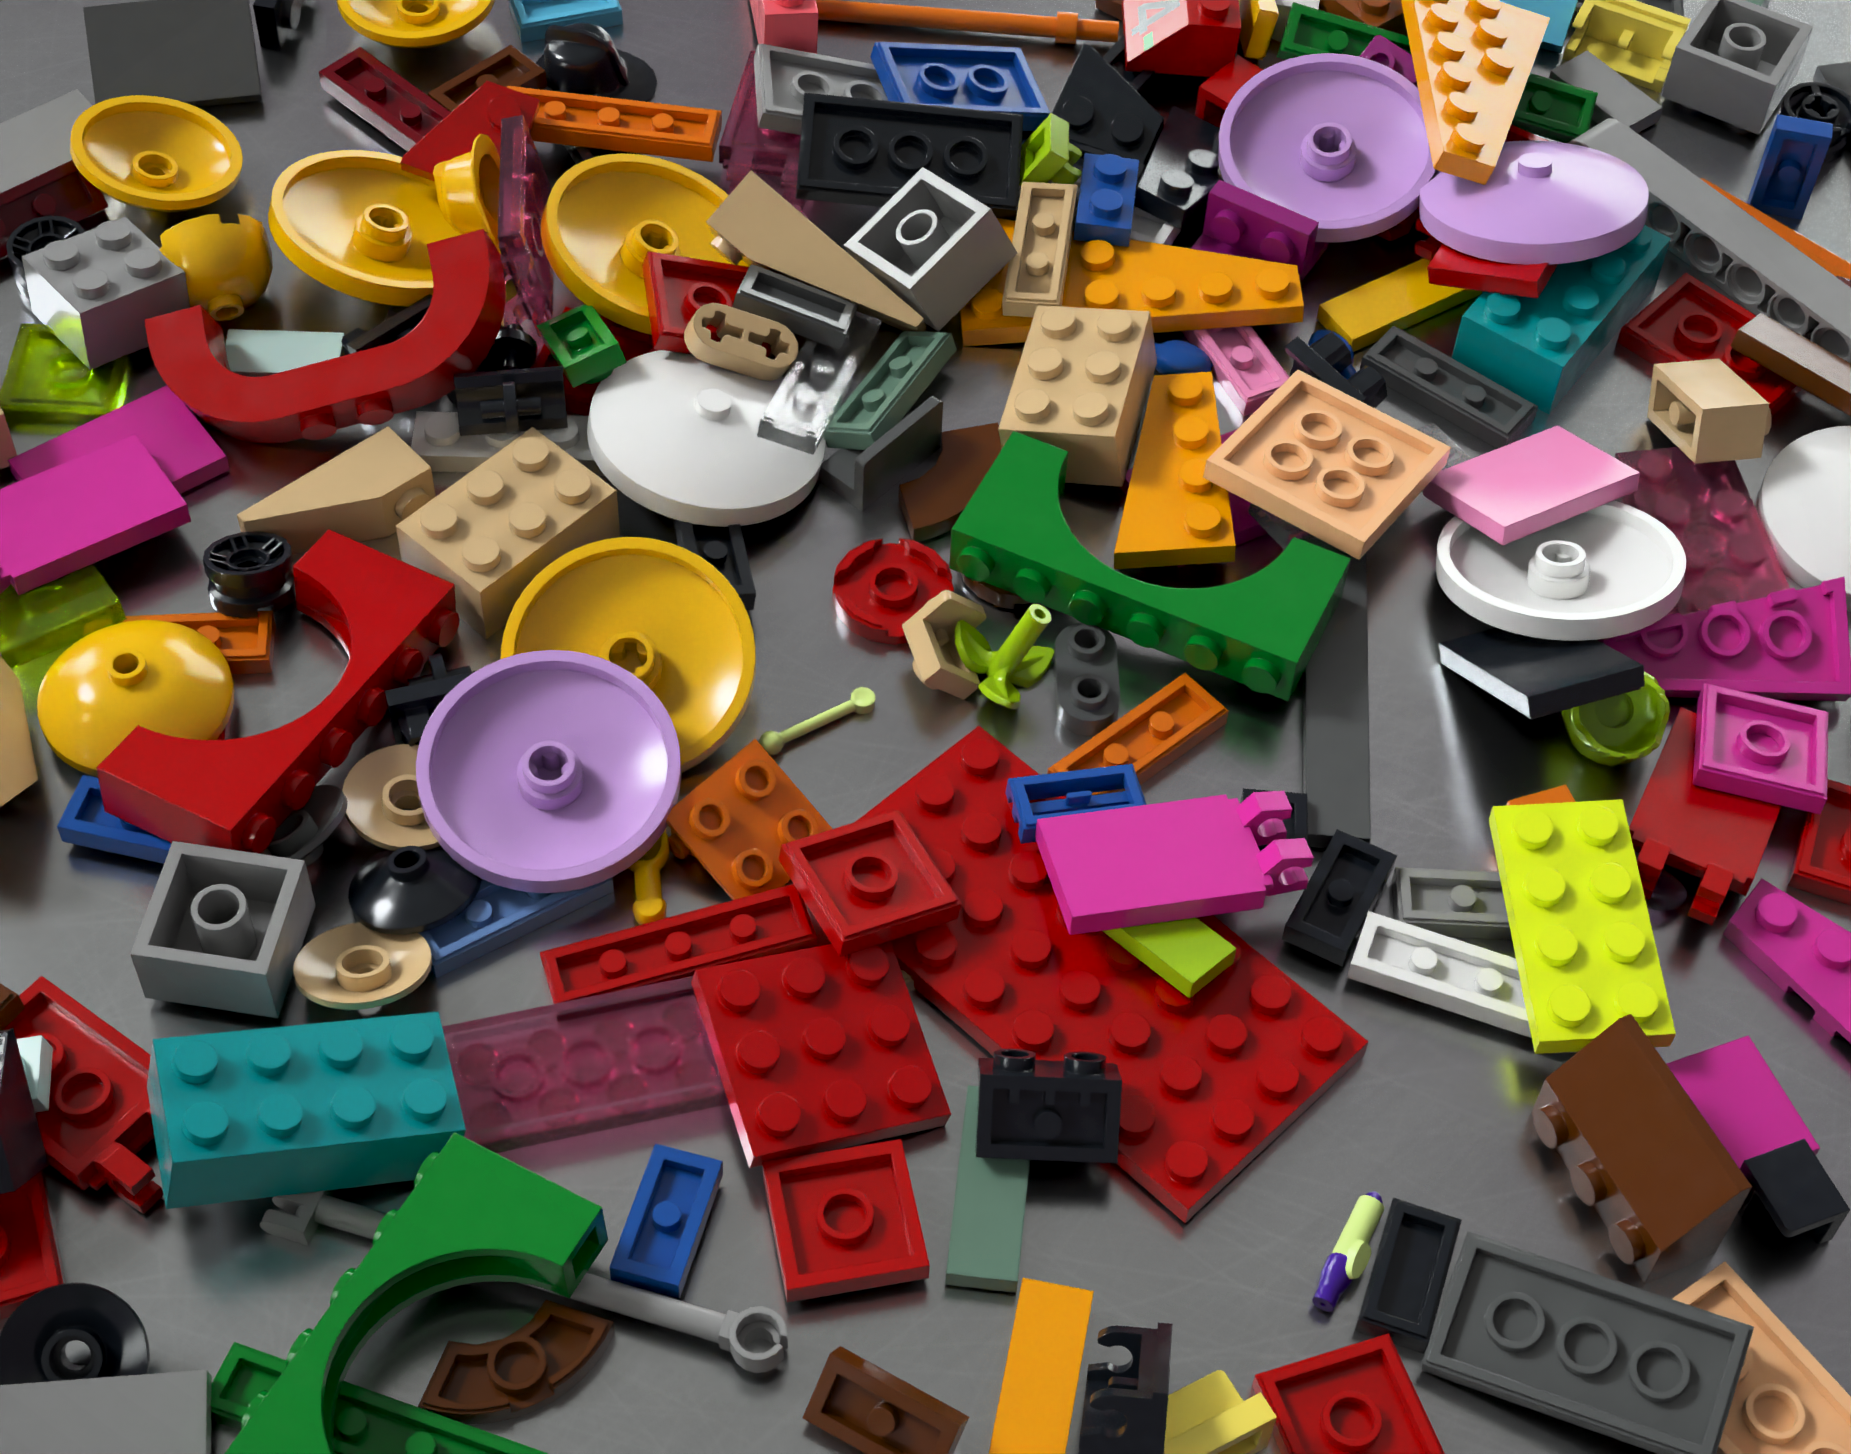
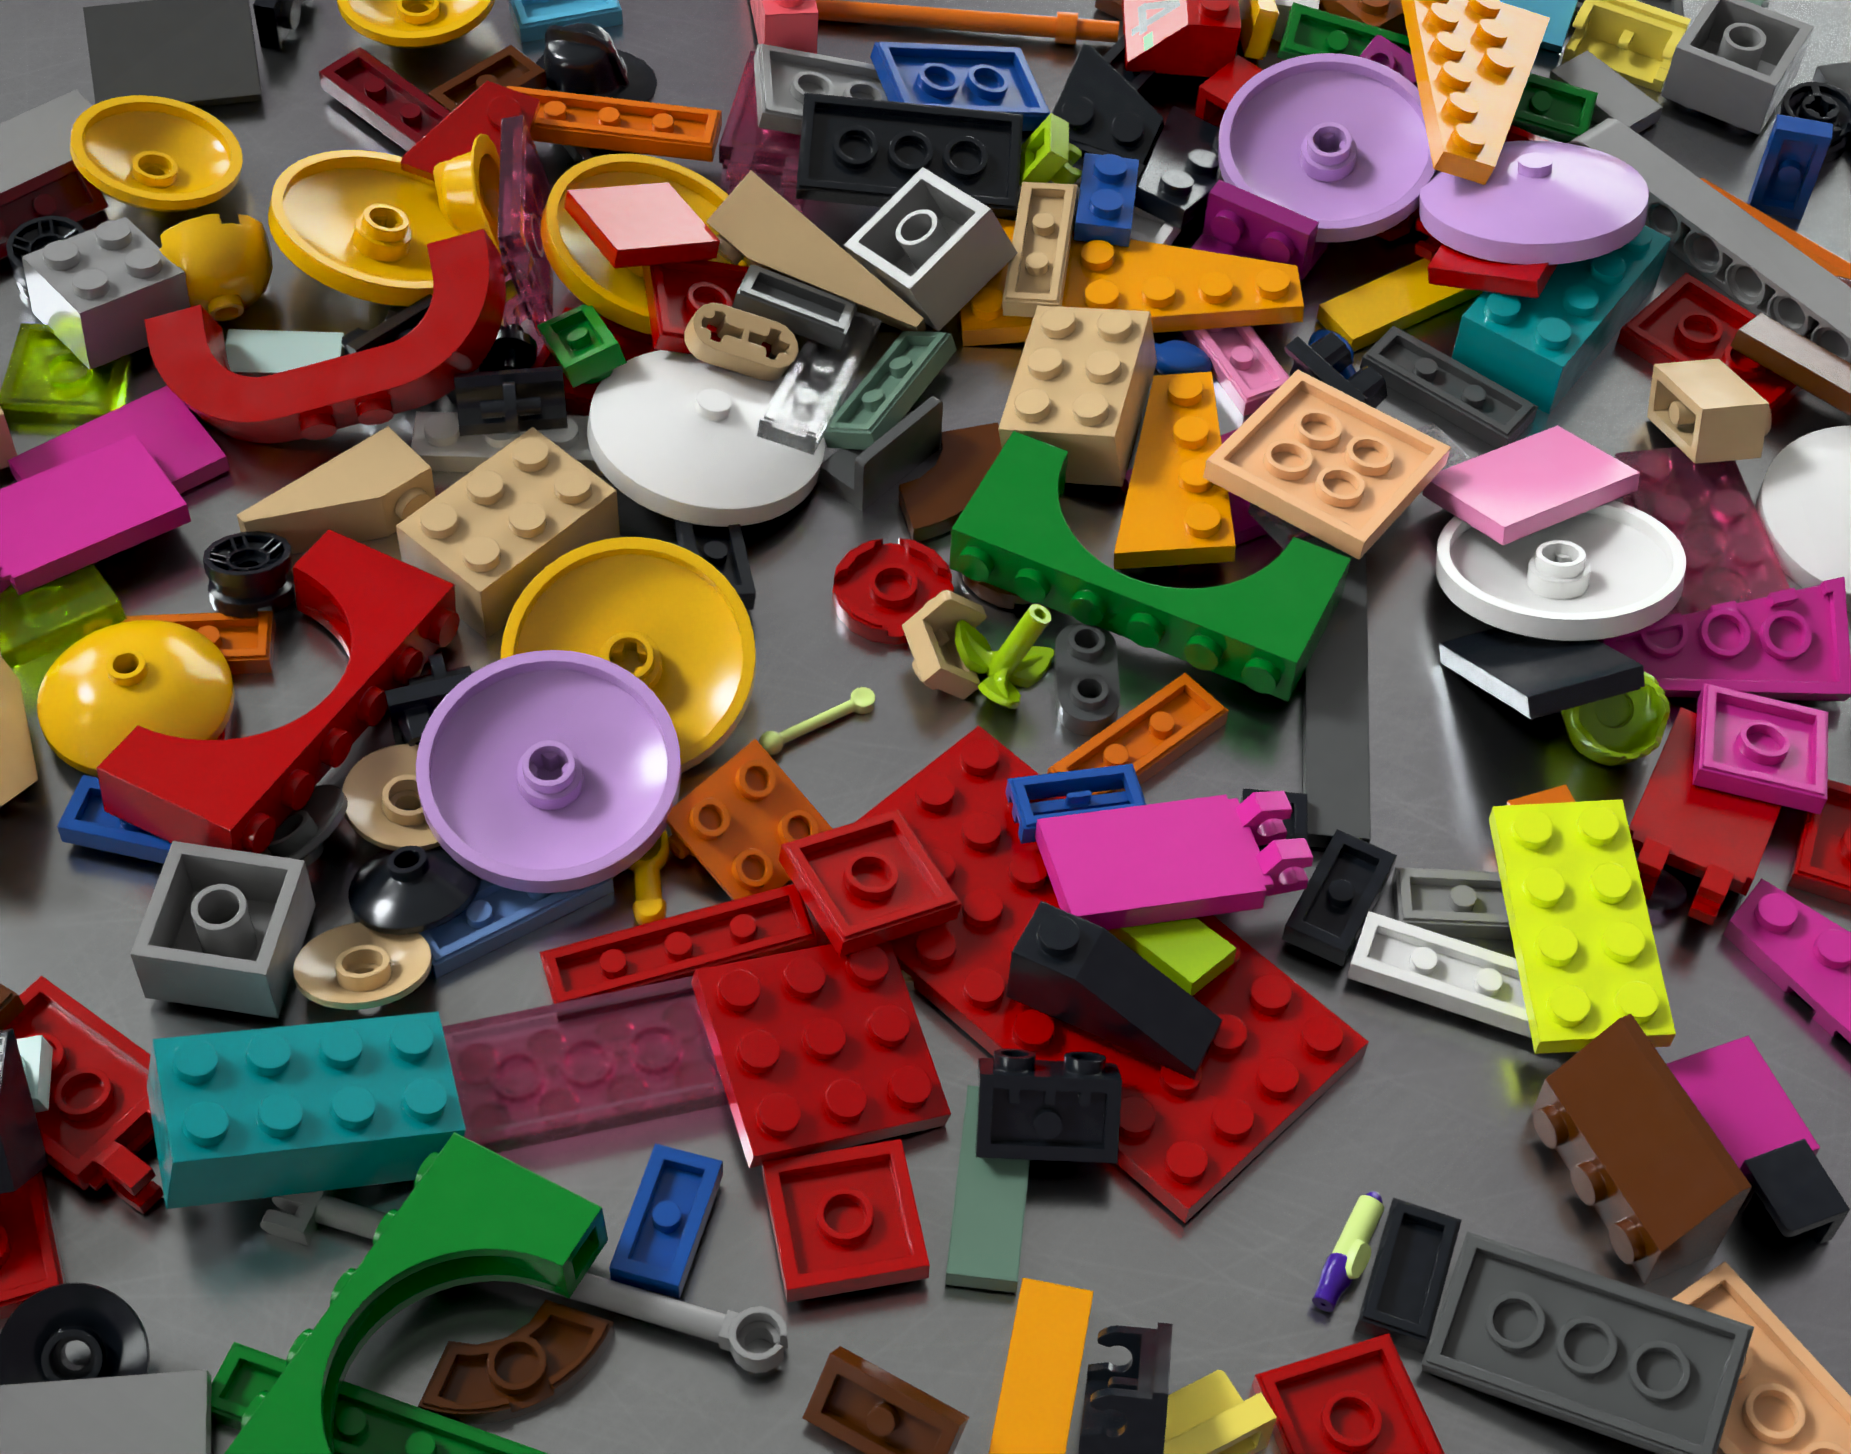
none -> tile [564,182,720,269]
none -> black slope [1006,901,1222,1079]

